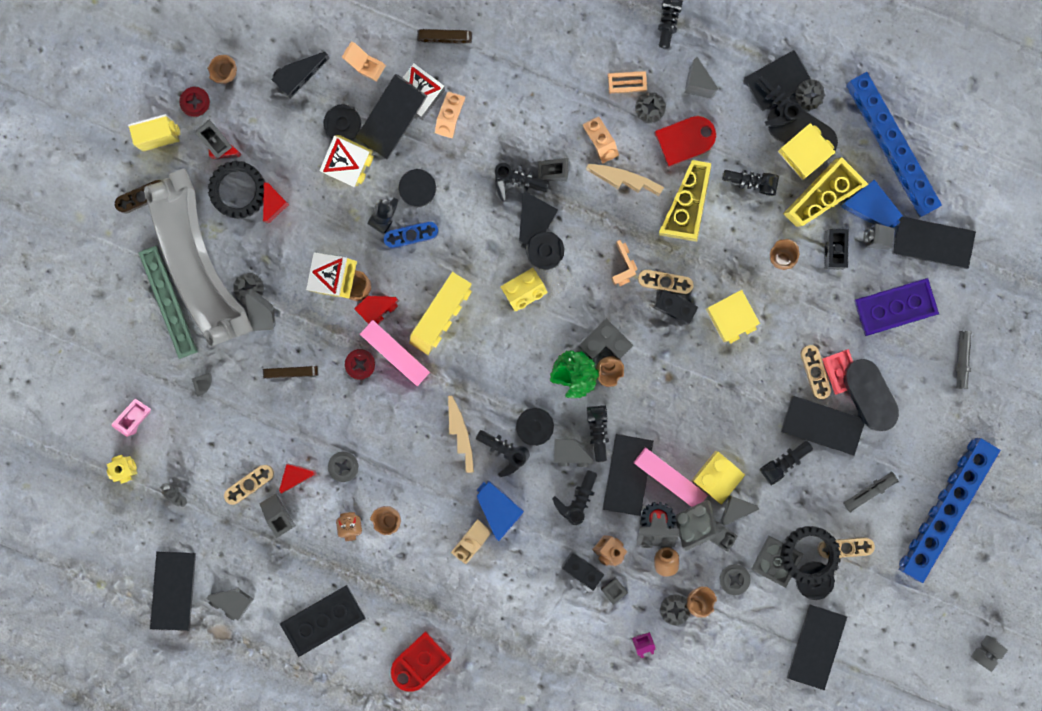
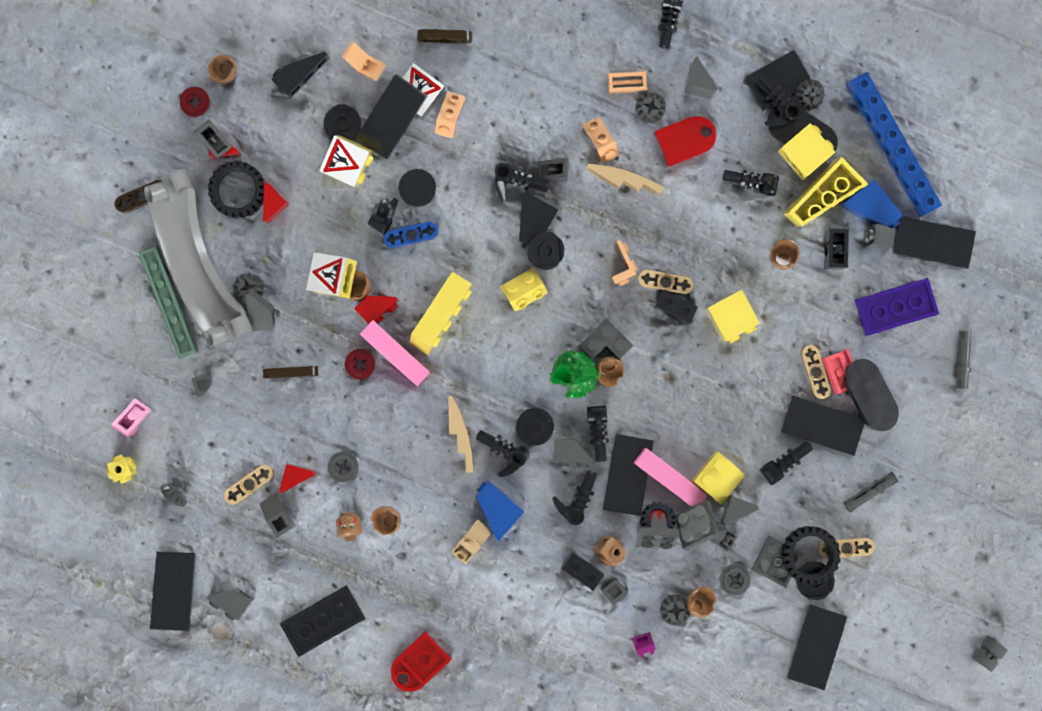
light yellow piece [128,114,181,151] -> none
medium nougat head [654,548,679,577] -> none
light yellow wedge [659,160,711,242] -> none
blue brick [898,438,1001,583] -> none

